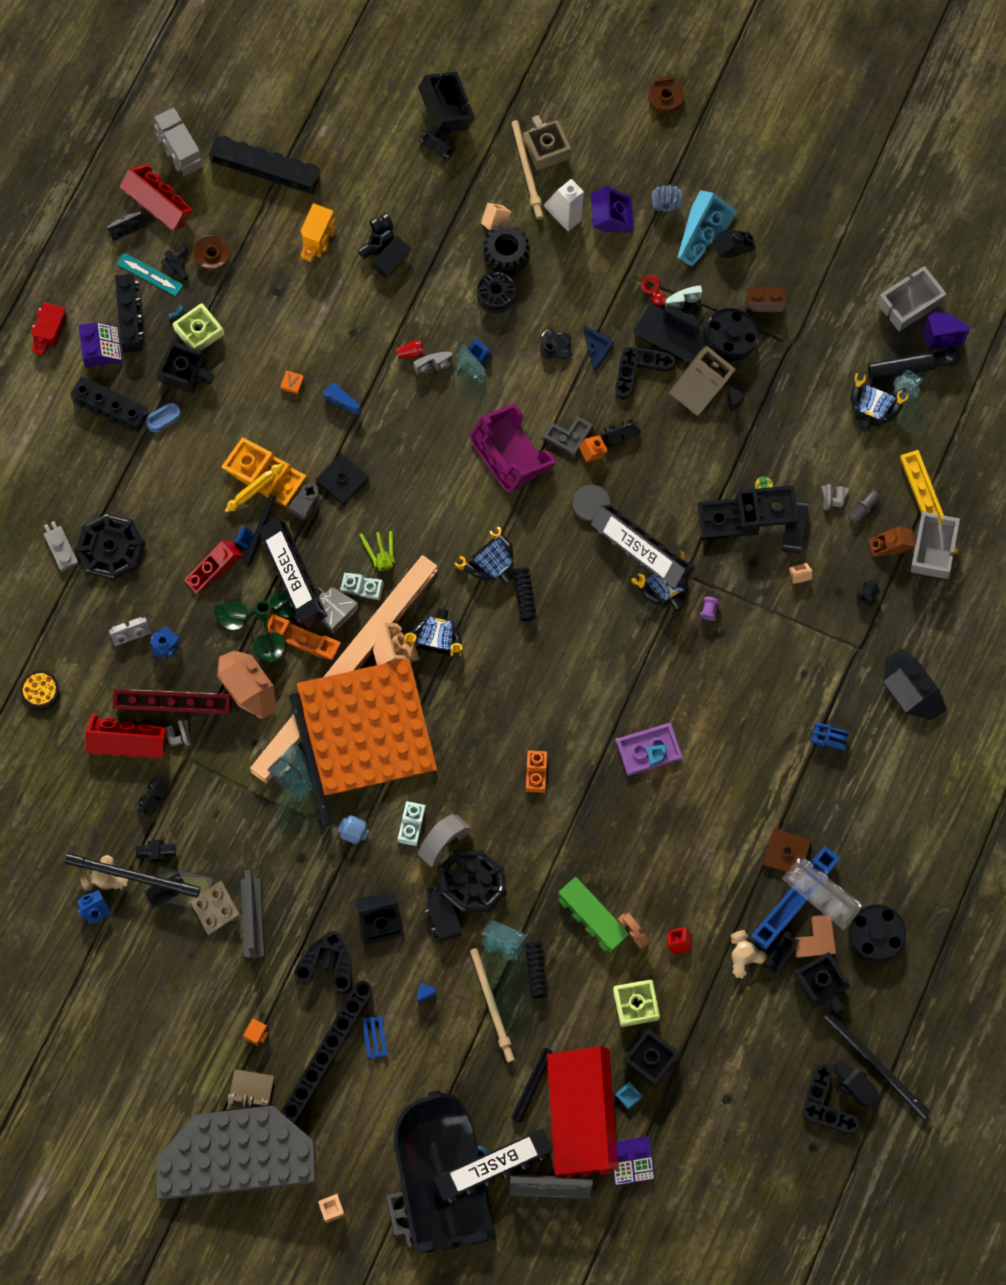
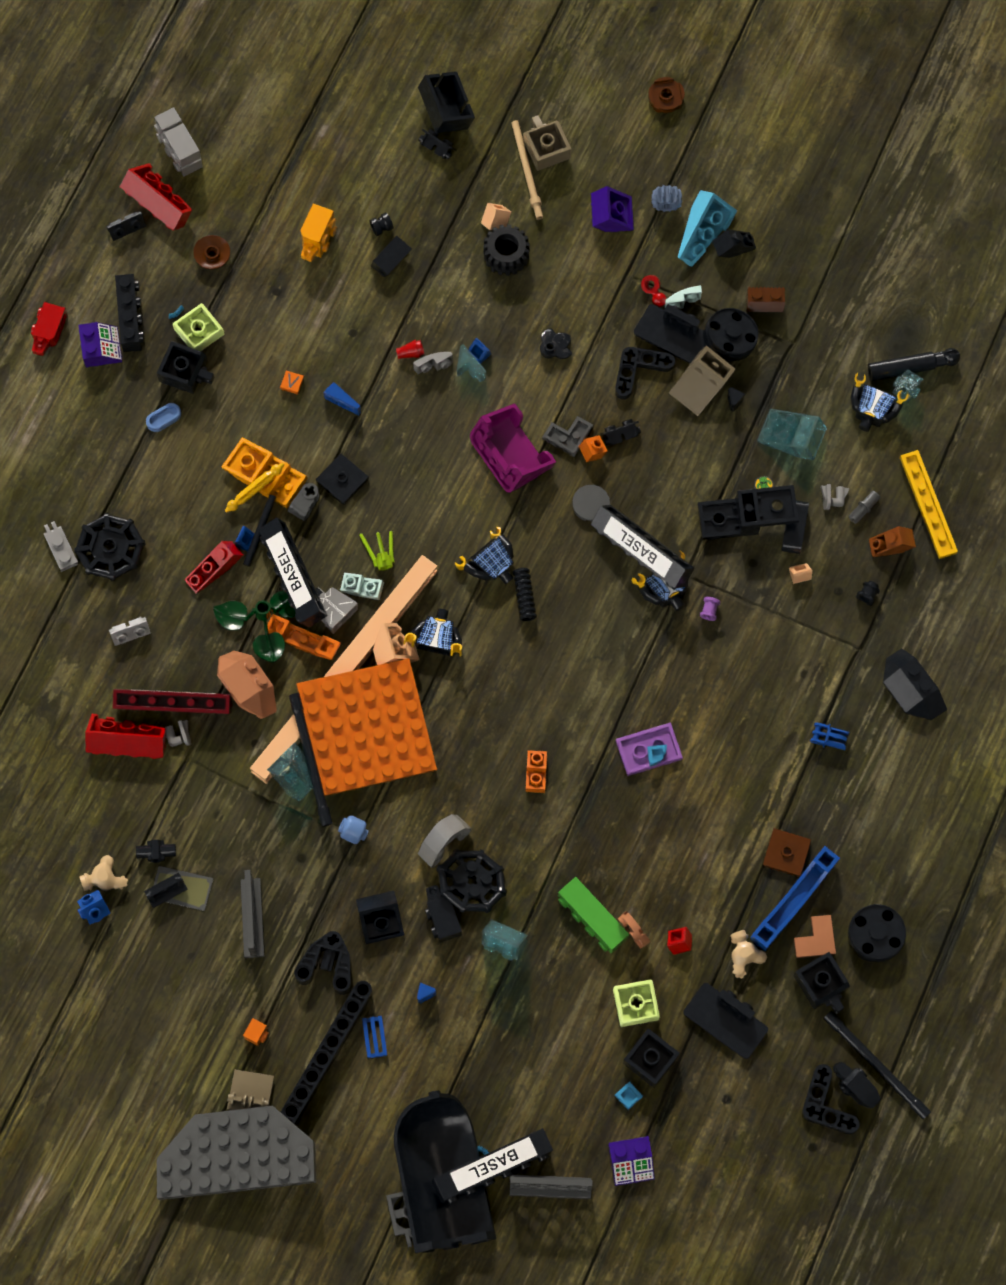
tile [20,671,60,710] -> none
black piece [65,853,201,898] -> none
black brick [70,376,149,432] -> none
teal sticker [117,253,183,296] -> none
black hinge [137,776,170,817] -> none
blue brick [149,626,181,660] -> none
black piece [161,246,189,281] -> none
dark tan hinge [190,881,240,935] -> none
black brick [209,135,320,195] -> none
light nougat panel [318,1194,345,1223] -> none
black axle [358,230,394,260] -> none
light aqua slope [398,801,425,846] -> none
tan bar [470,948,515,1063] -> none
black wheel [477,271,516,313] -> none
black axle [511,1047,553,1123] -> none
black piece [525,942,548,998] -> none
white slope [544,179,584,231] -> none
red brick [547,1046,618,1179] -> none
dark blue tile [583,325,614,371] -> none
black hinge [764,931,800,974] -> none
clear wedge [782,857,863,930] -> none
light grey piece [877,266,947,332] -> none
light grey piece [910,512,960,579] -> none
dark purple slope [923,312,970,351] -> none
none -> black bracket [683,983,768,1059]
none -> clear light blue slope [757,409,827,460]

